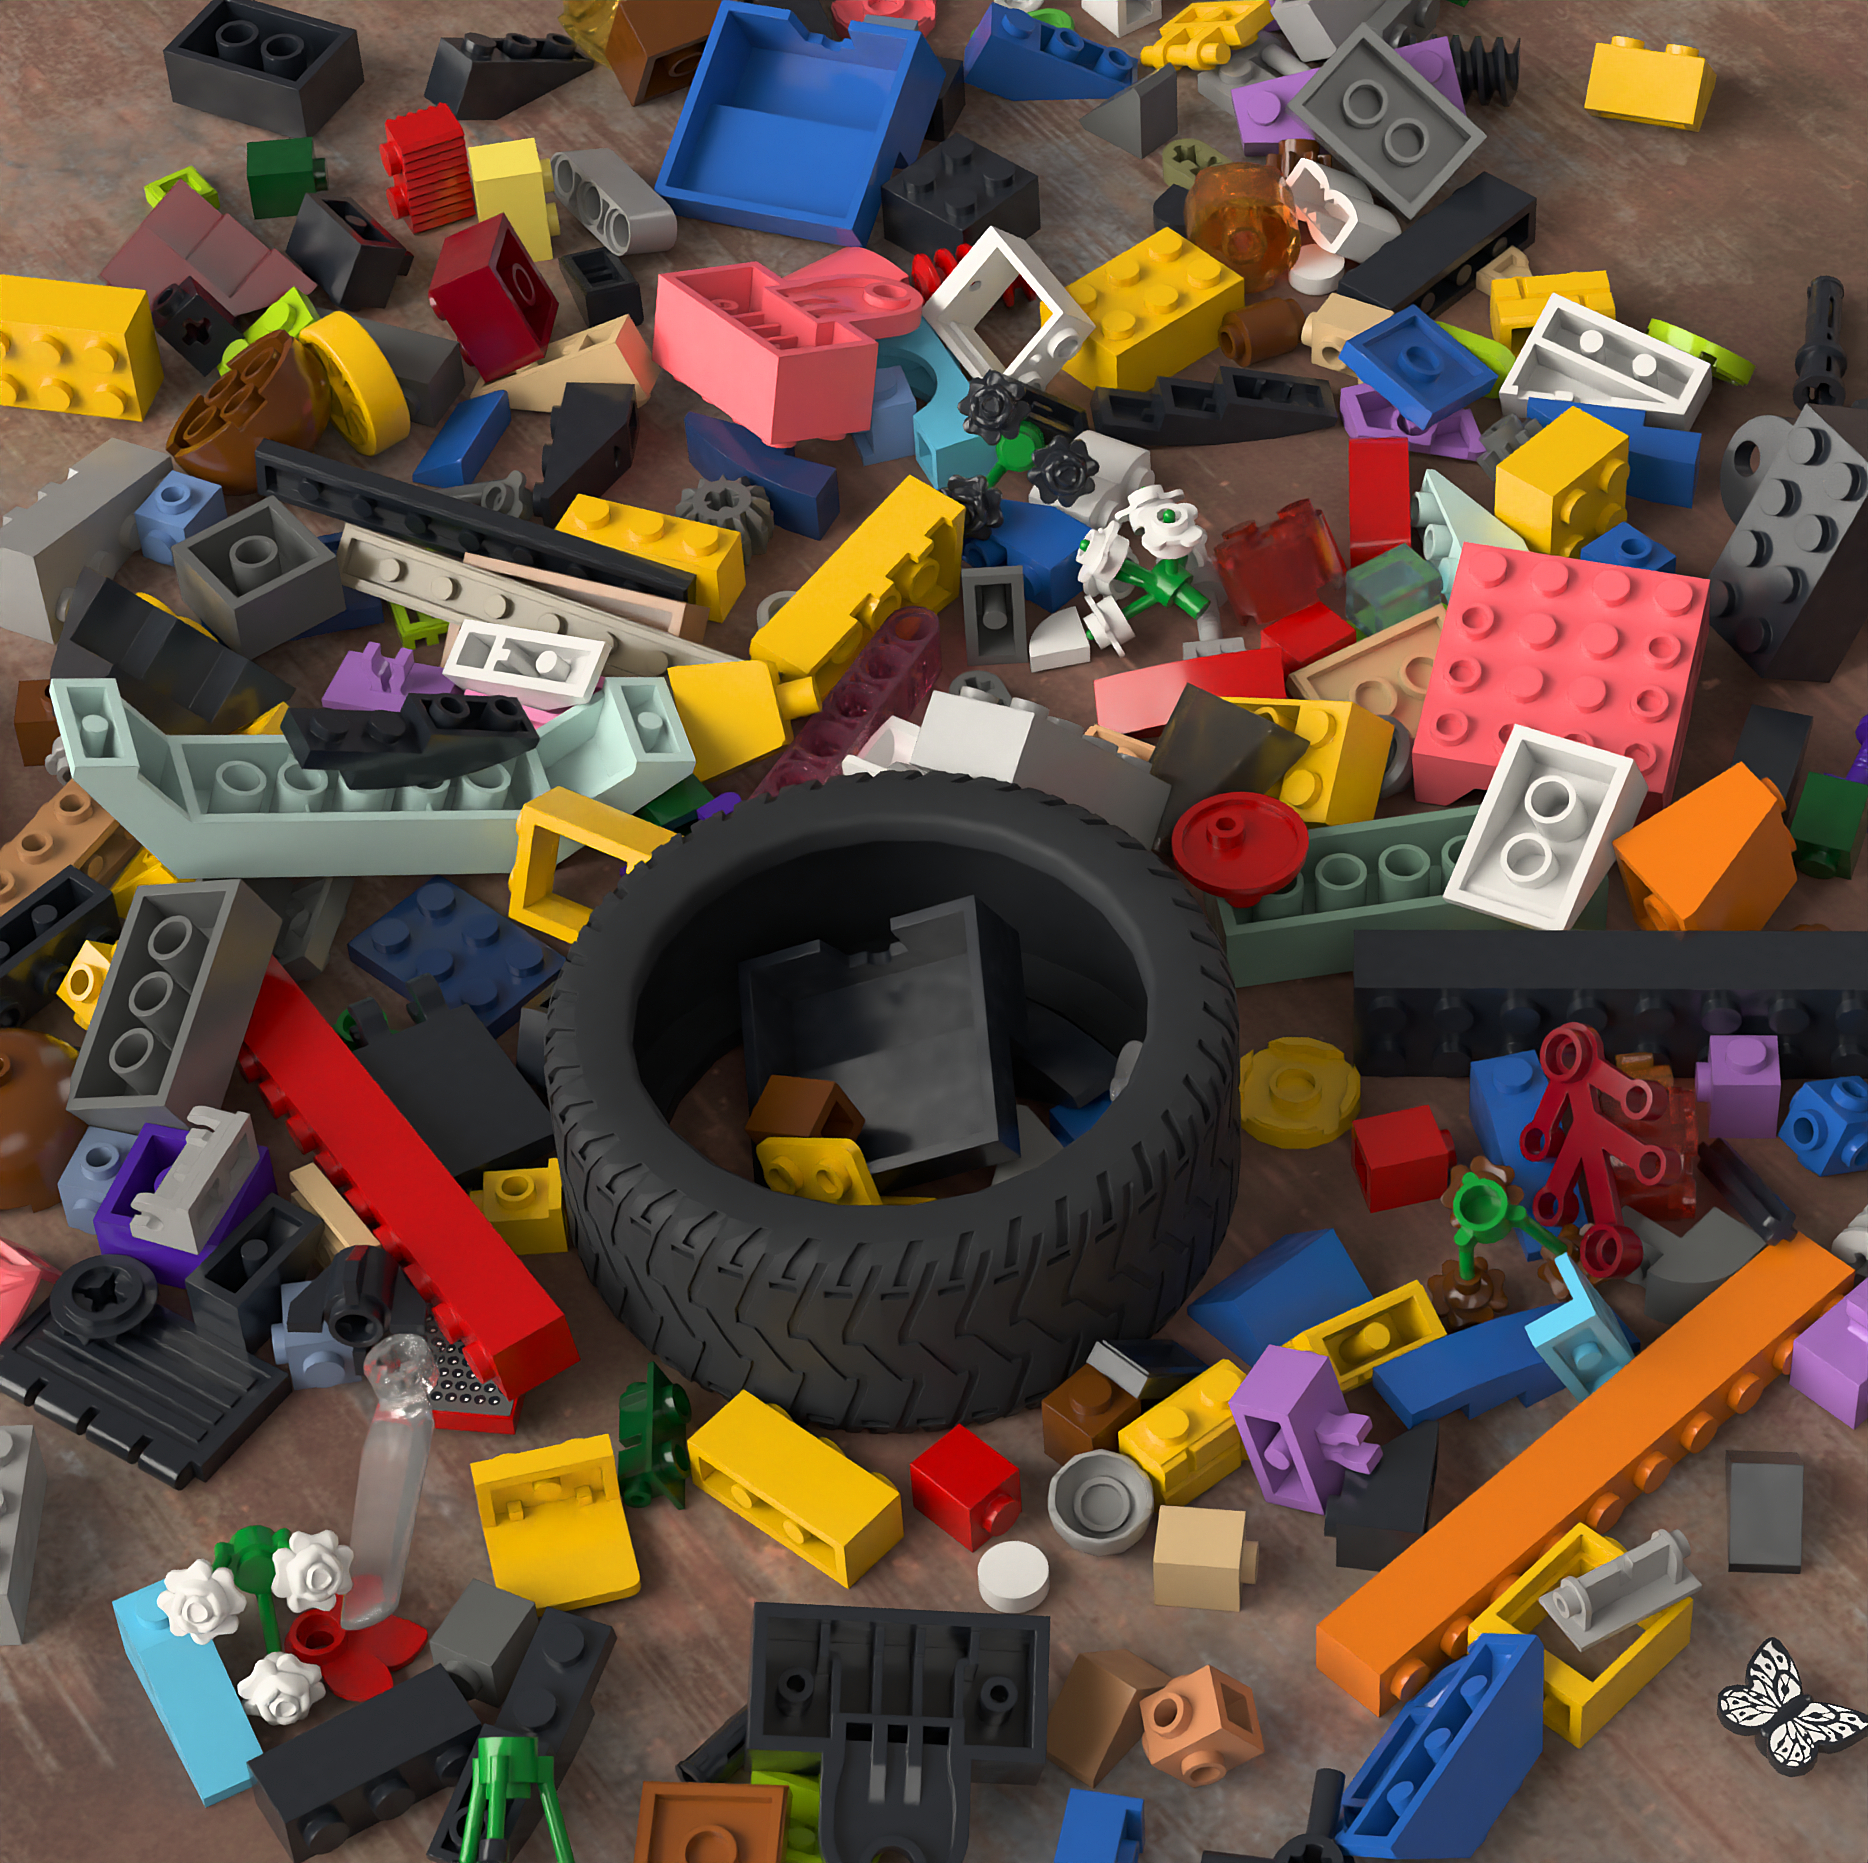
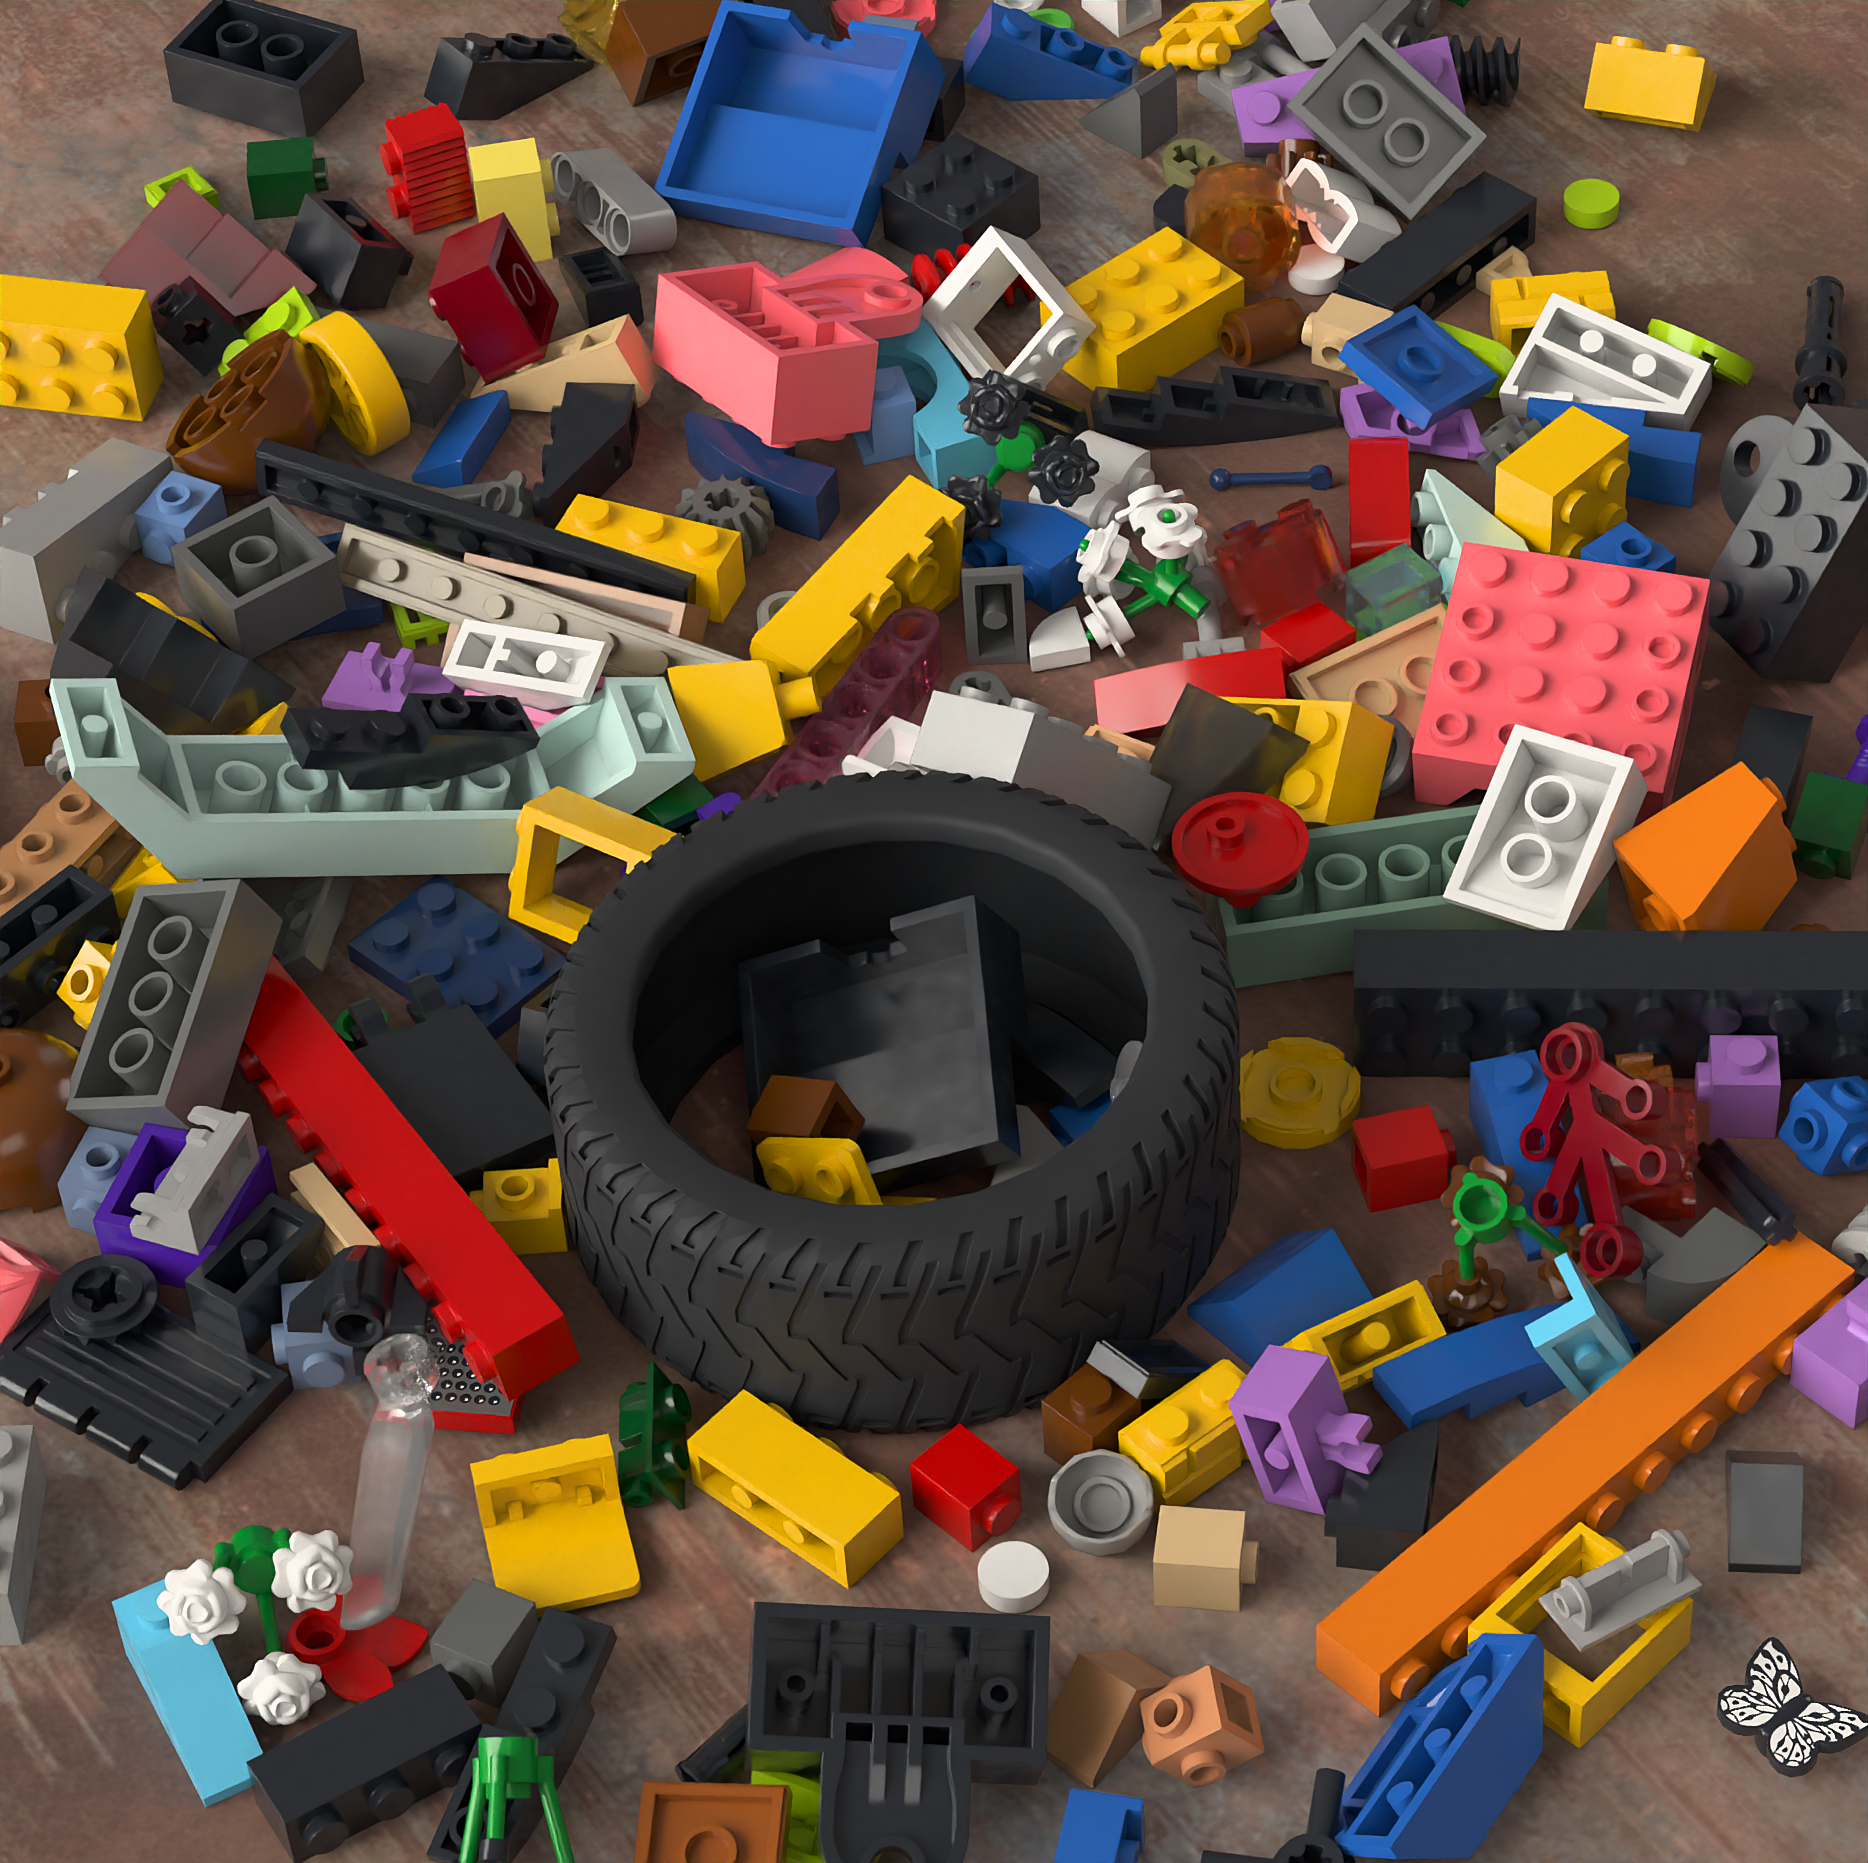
none -> dark blue hinge [1209,465,1332,491]
none -> lime tile [1563,179,1620,229]

